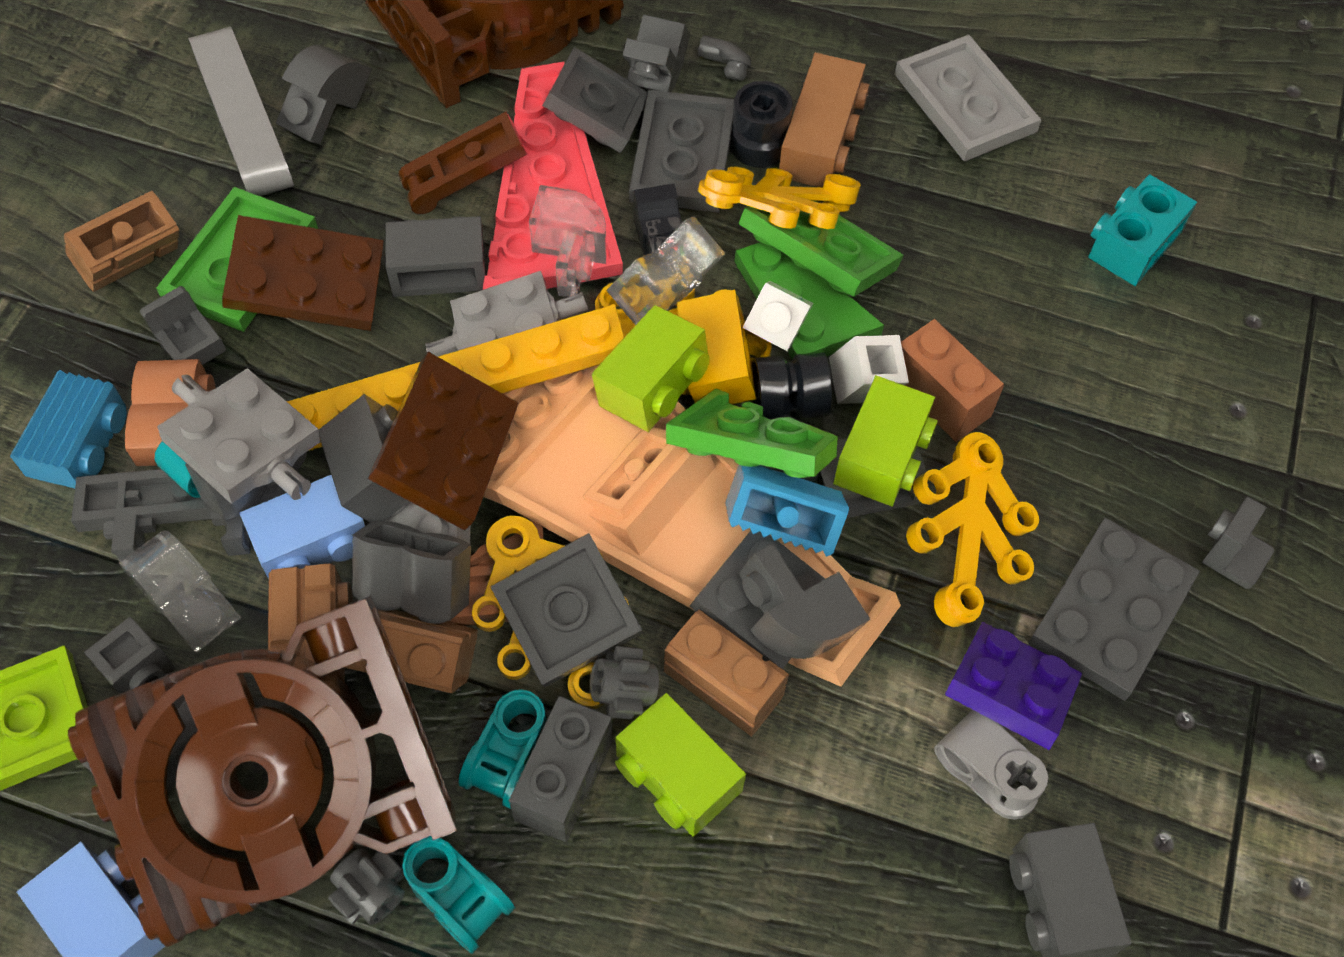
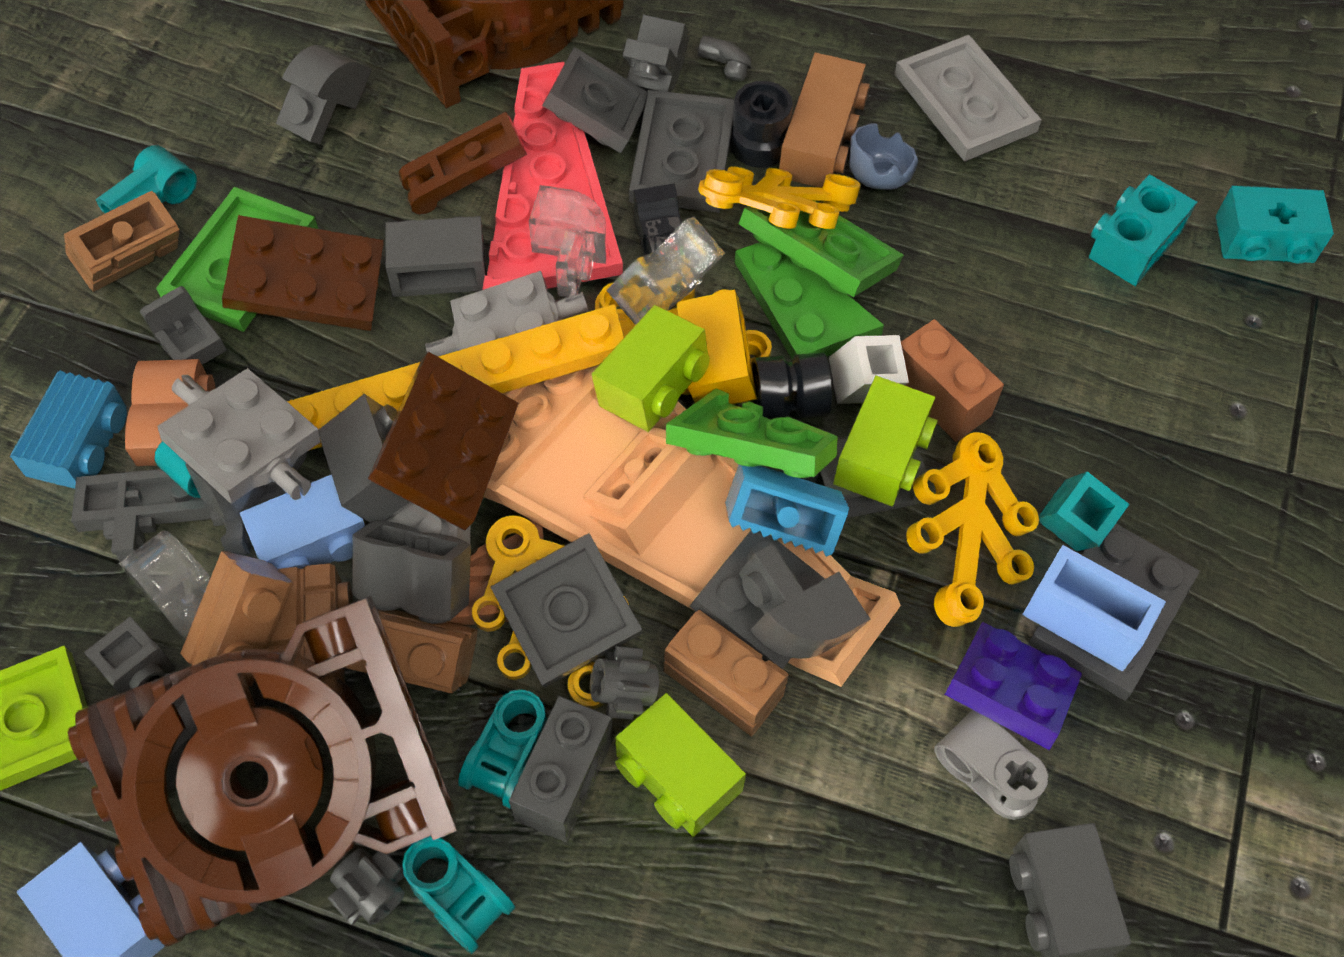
light grey beam [188,26,294,197] -> none
white brick [742,281,814,351] -> none
dark grey bracket [1202,496,1274,589] -> none
none -> teal piece [95,145,197,214]
none -> medium nougat brick [180,551,293,686]
none -> sand blue hair [848,123,918,190]
none -> light blue brick [1022,545,1166,672]
none -> teal brick [1039,471,1130,551]
none -> teal brick [1216,186,1334,263]

